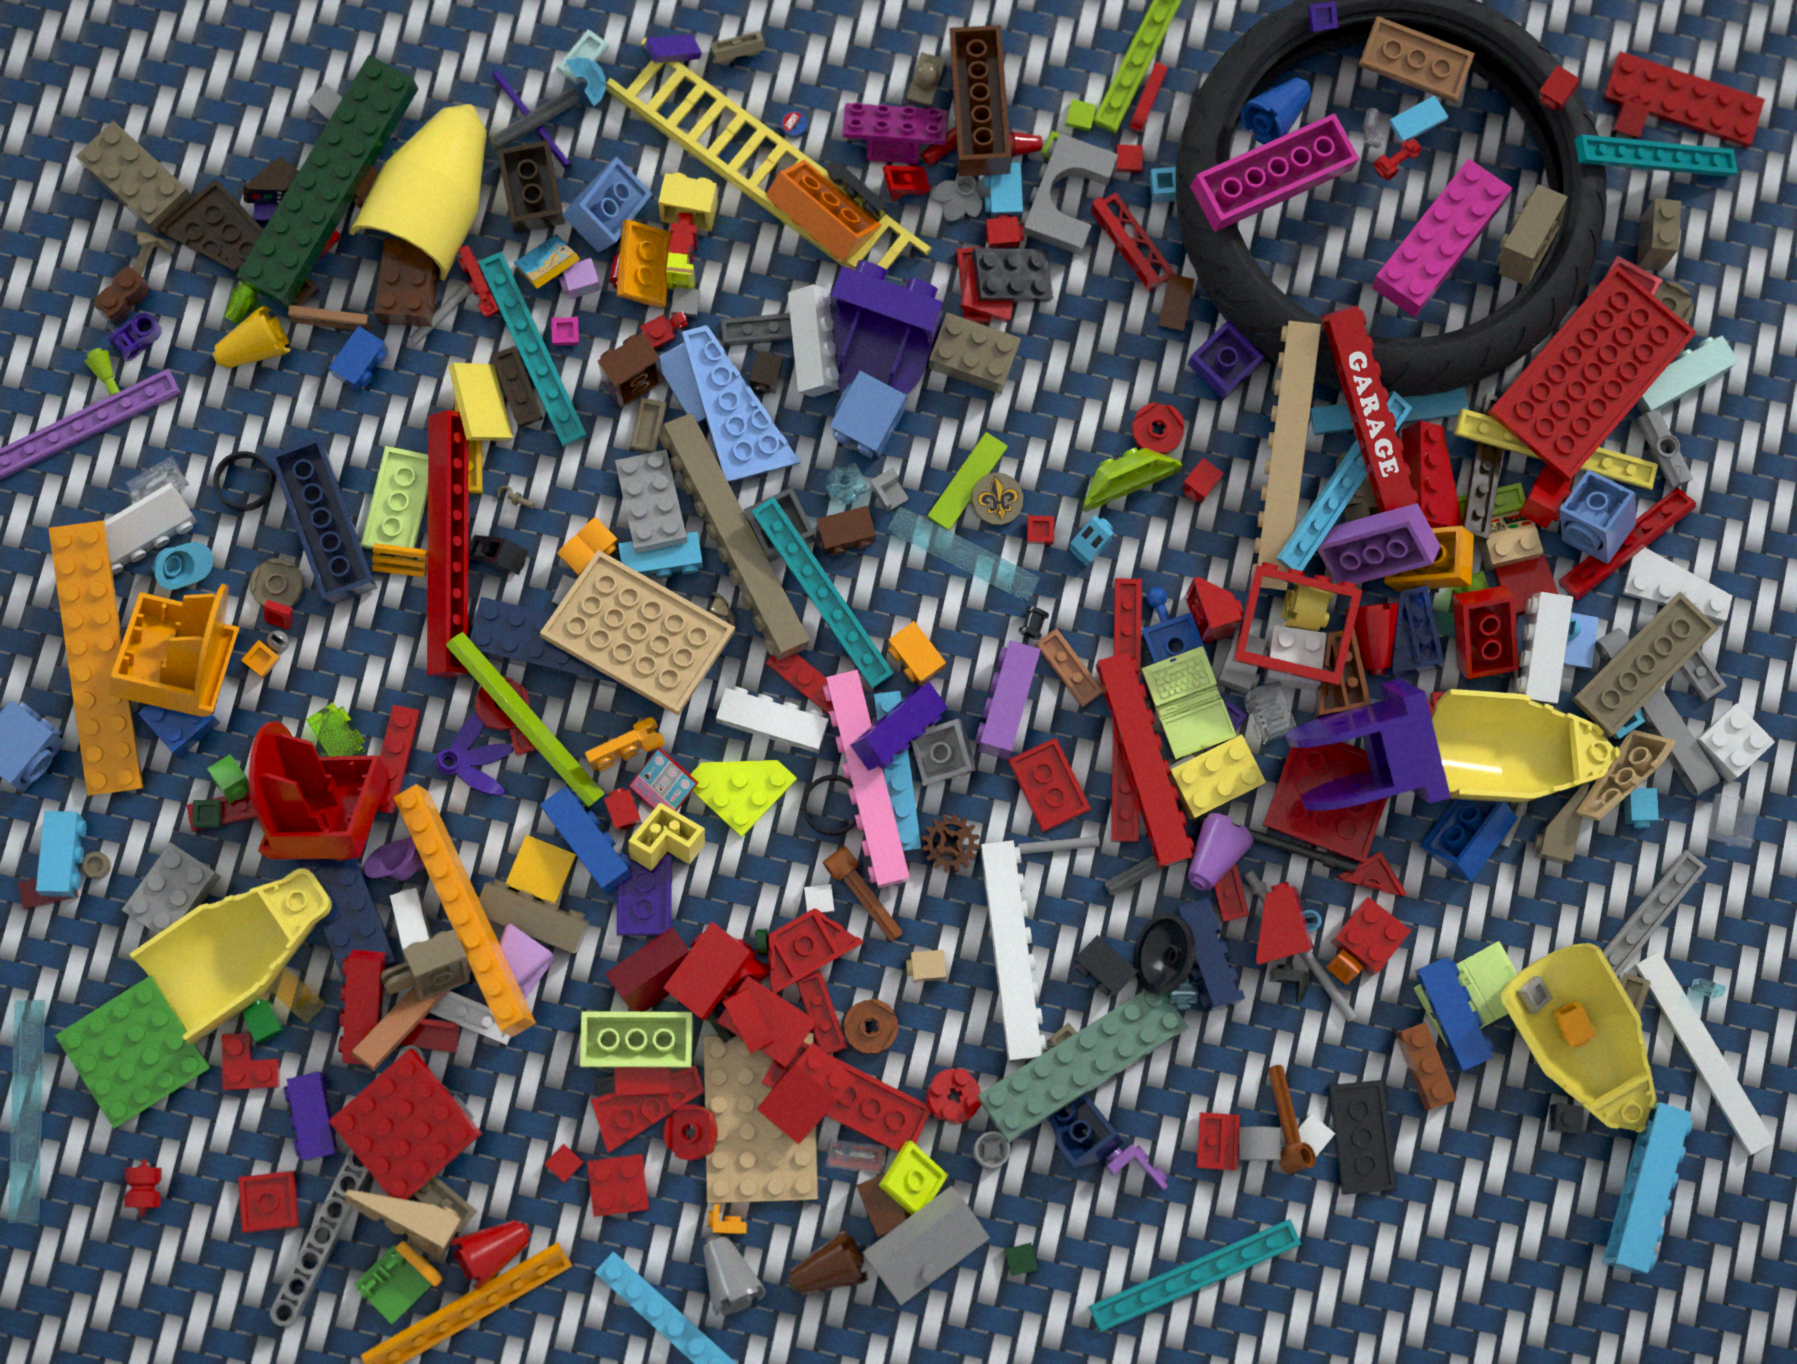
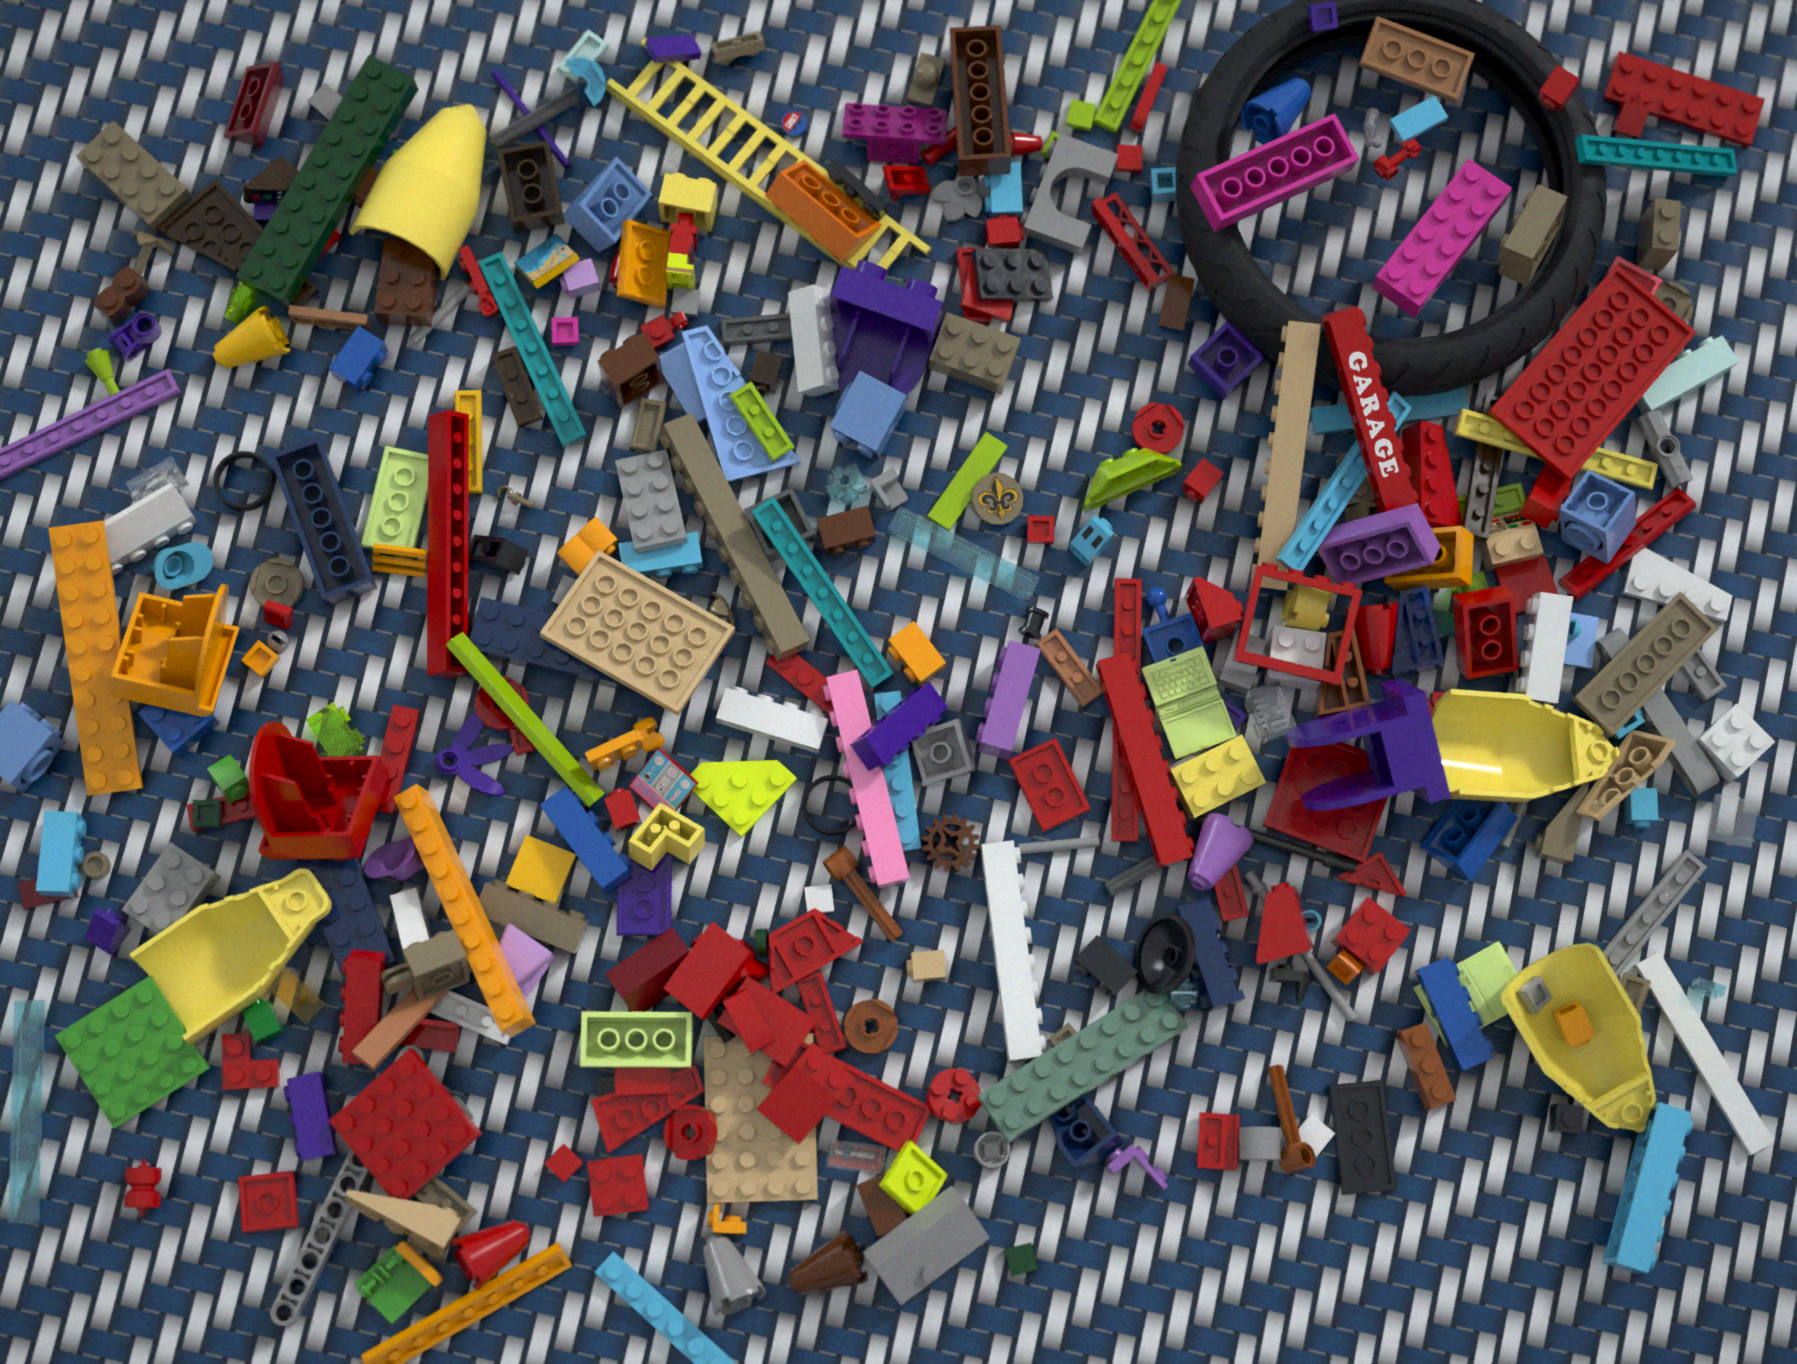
light yellow tile [448,363,513,441] -> none
teal tile [1088,1219,1302,1332] -> none
none -> dark purple slope [85,907,132,956]
none -> dark red slope [223,62,285,148]
none -> lime tile [729,382,794,462]

